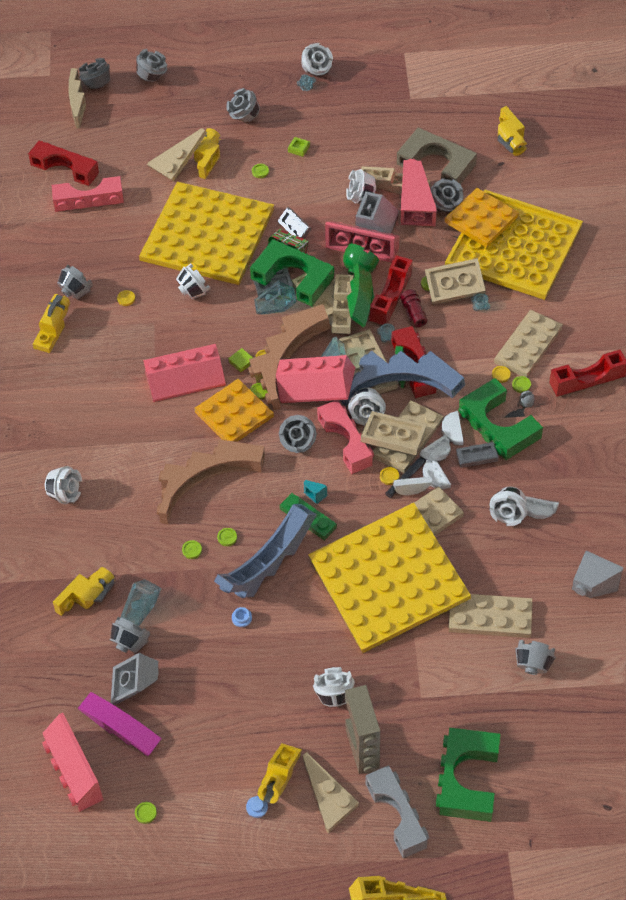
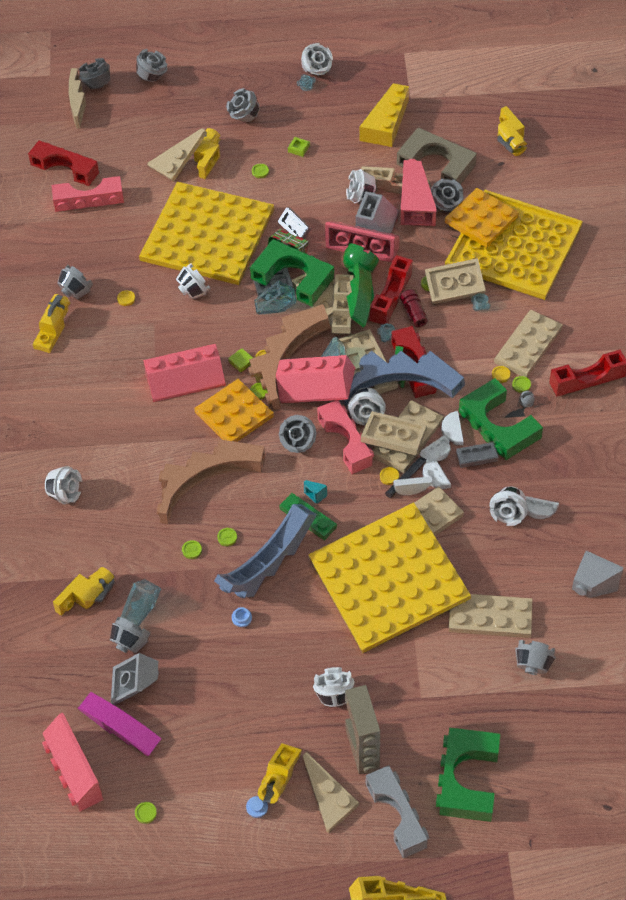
none -> yellow wedge [359,83,409,147]

